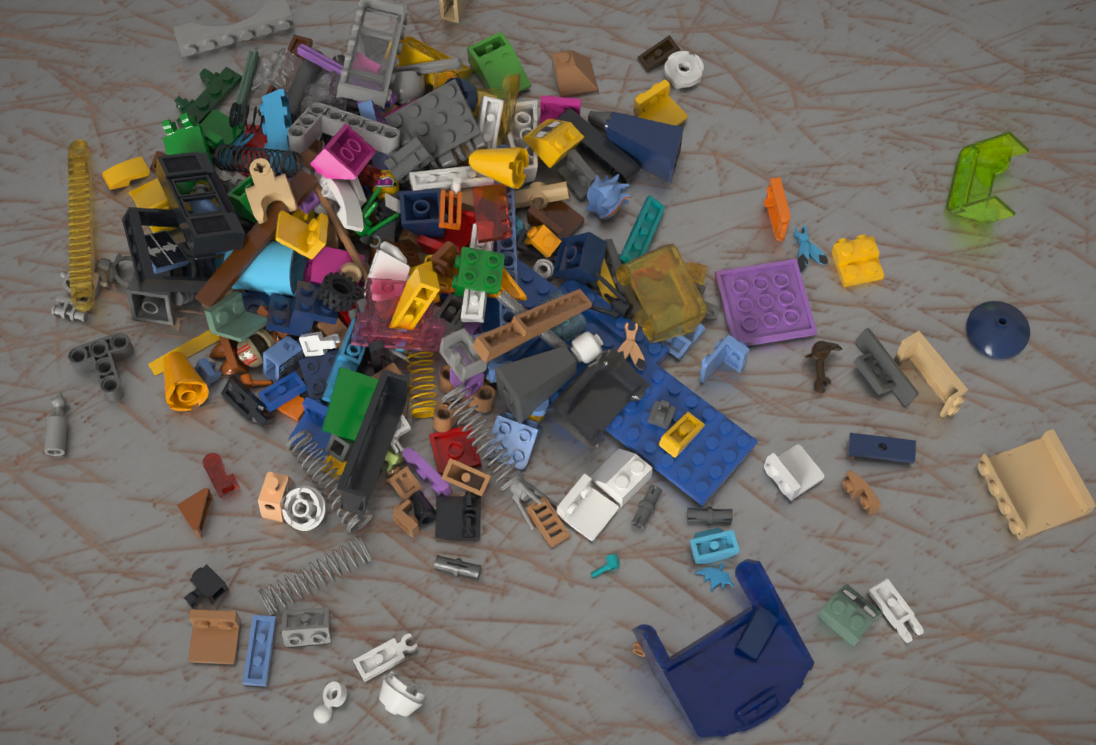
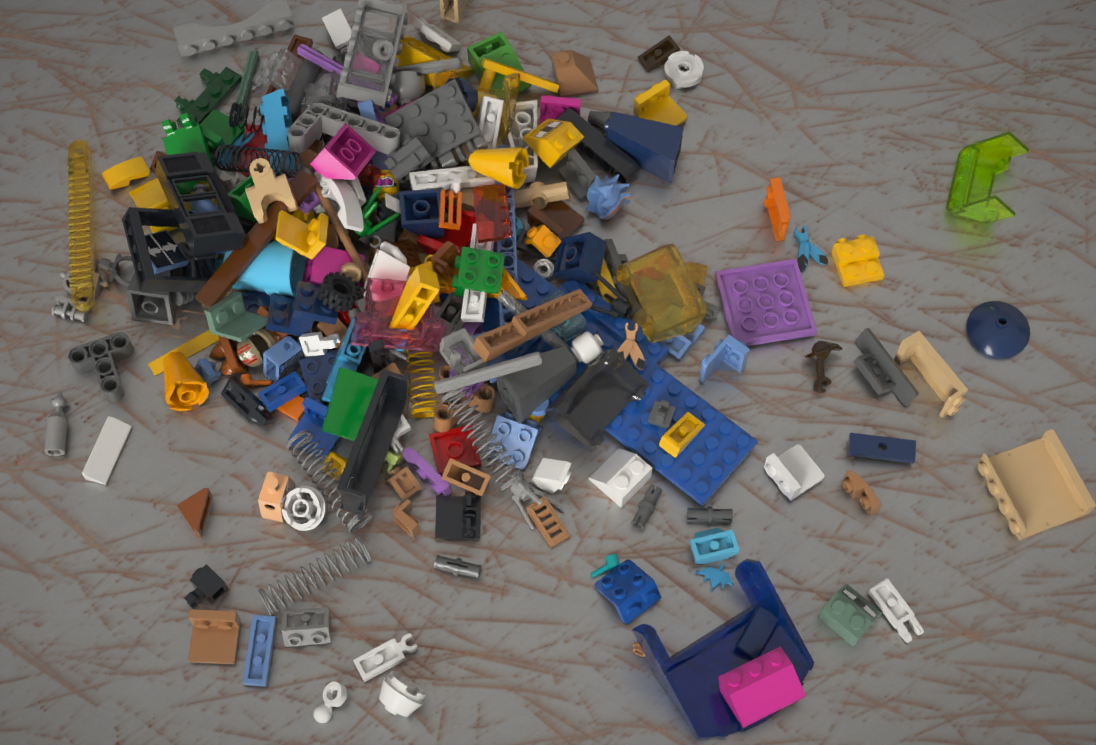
clear red leg [202,453,240,498] -> none
dark grey brick [325,434,355,462] -> none
black cone [411,491,436,526] -> none
white bracket [557,473,619,541] -> none
teal plate [619,195,666,270] -> none
none -> white slope [82,416,132,485]
none -> white hinge [322,8,360,54]
none -> light grey tile [372,39,394,60]
none -> white plate [412,17,462,53]
none -> light grey axle [434,352,542,394]
none -> yellow piece [478,57,560,94]
none -> white slope [530,458,572,495]
none -> blue bracket [595,559,662,624]
none -> dark pink slope [718,646,806,728]

